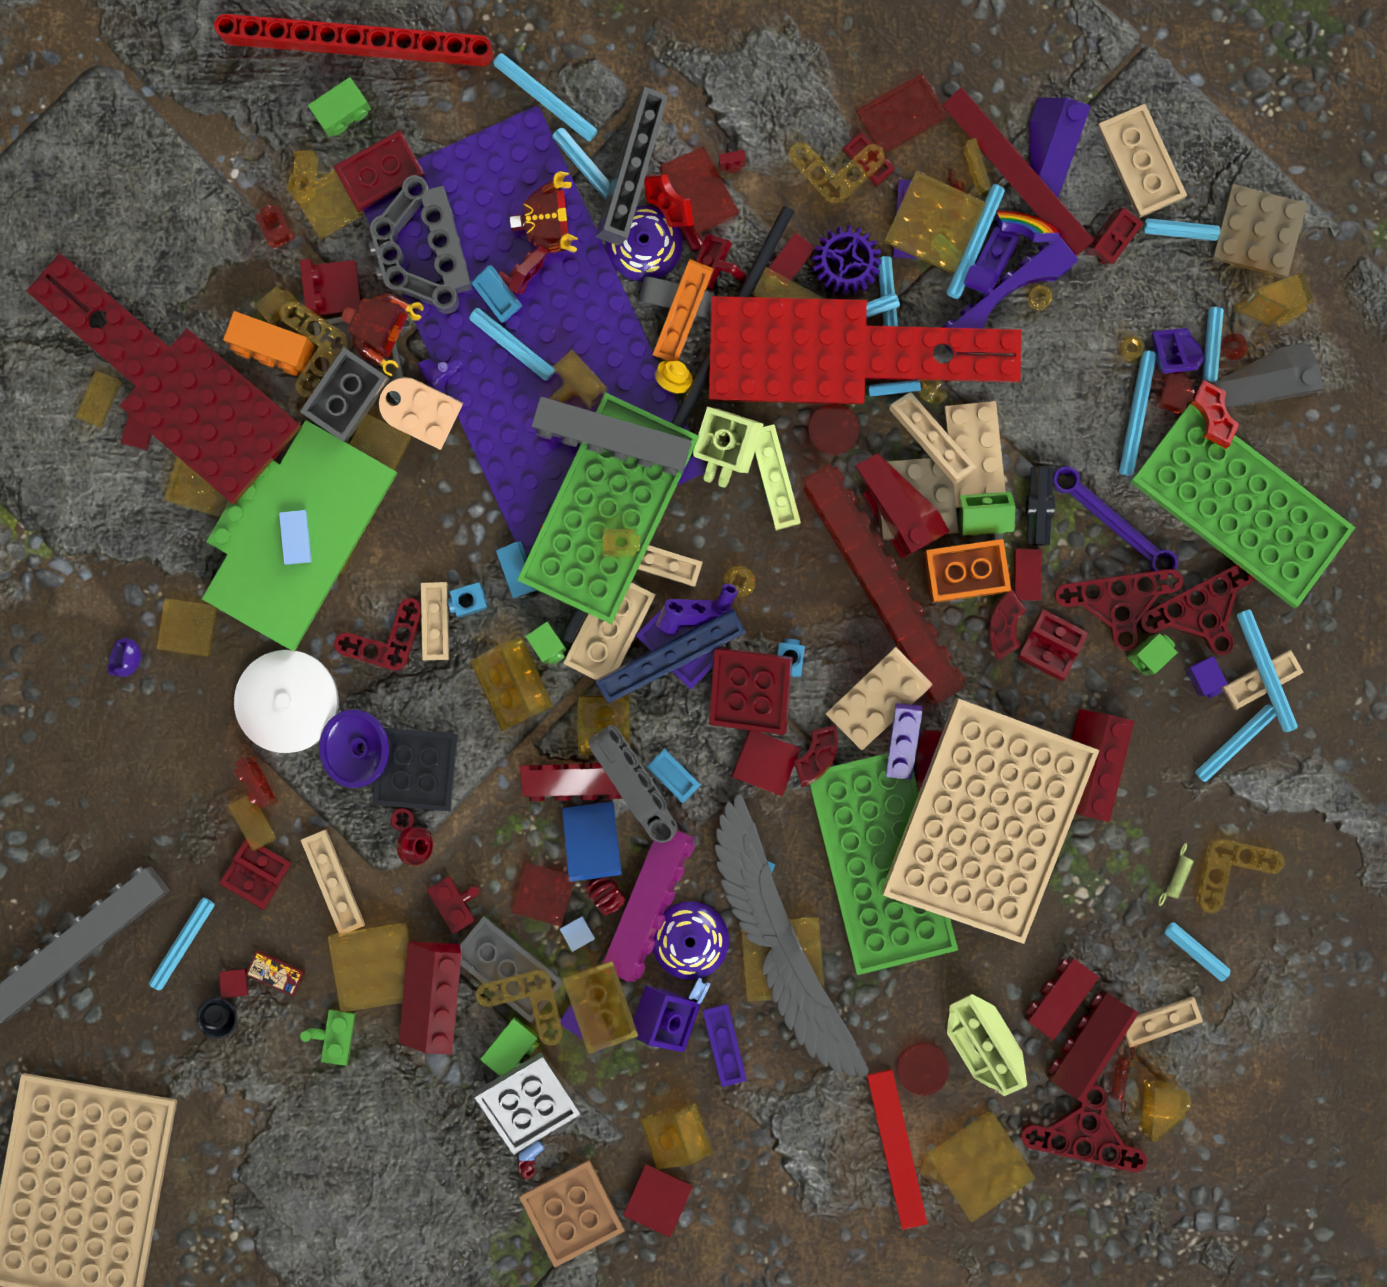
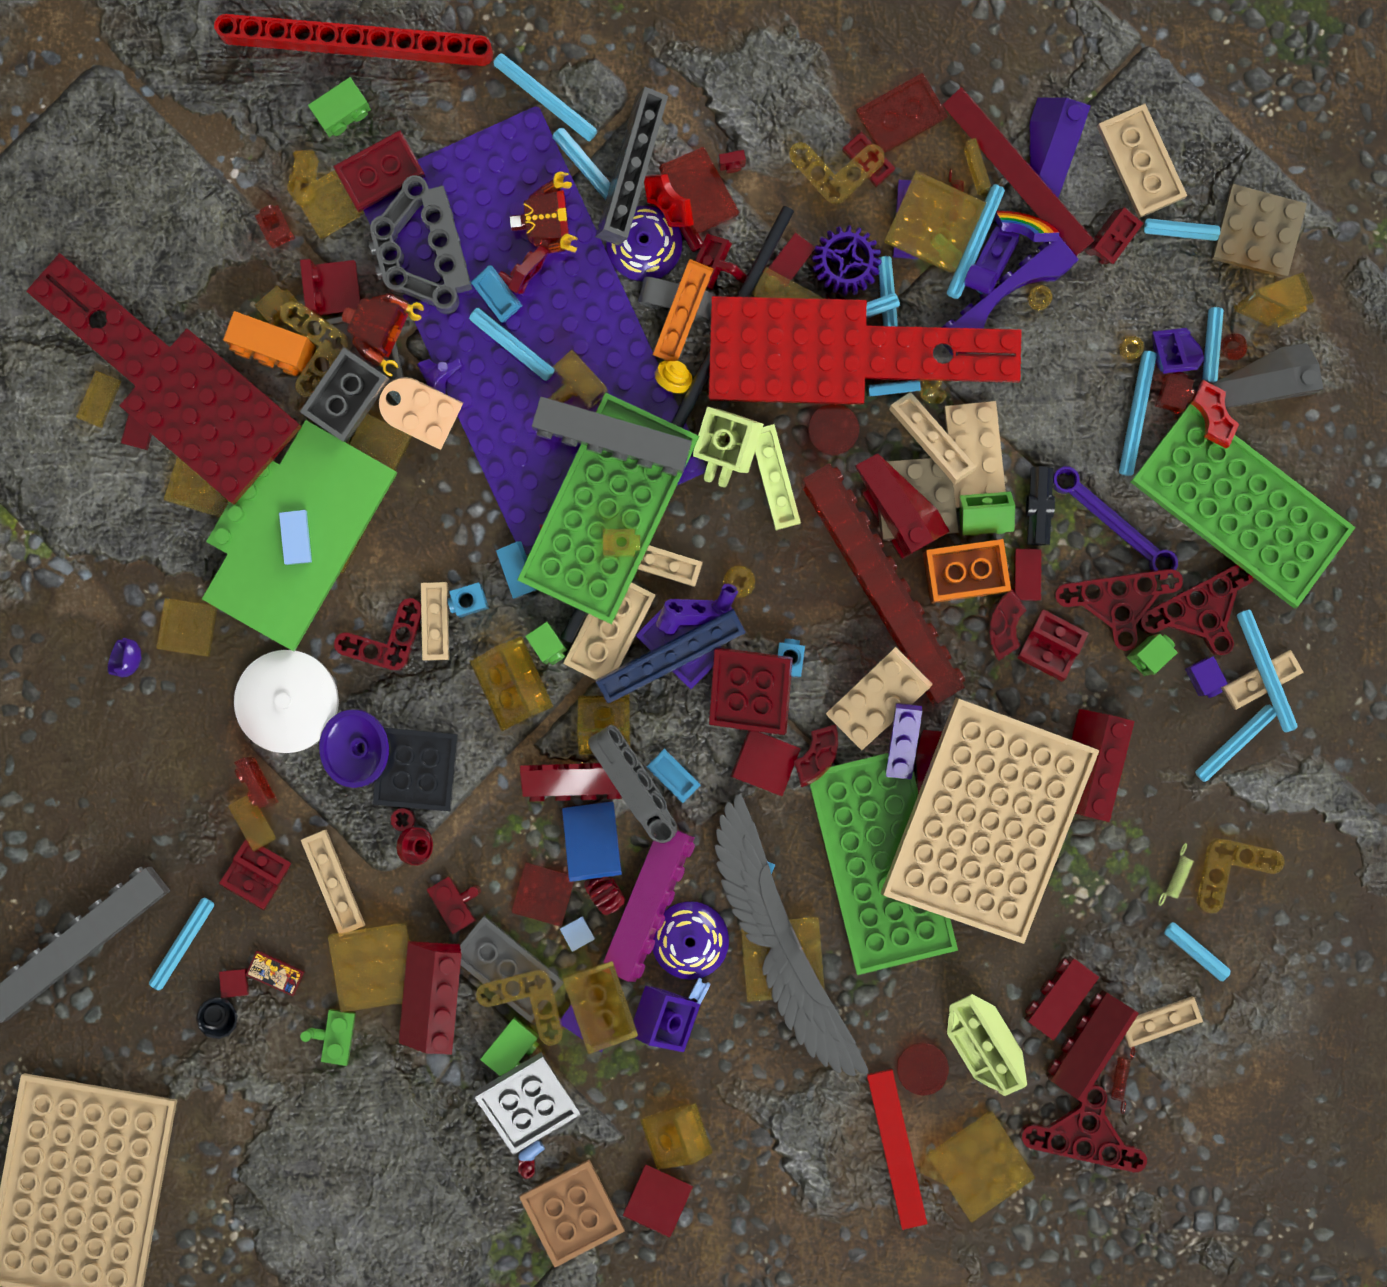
dark purple plate [702,1003,747,1087] -> none
clear yellow slope [1140,1080,1191,1142] -> none

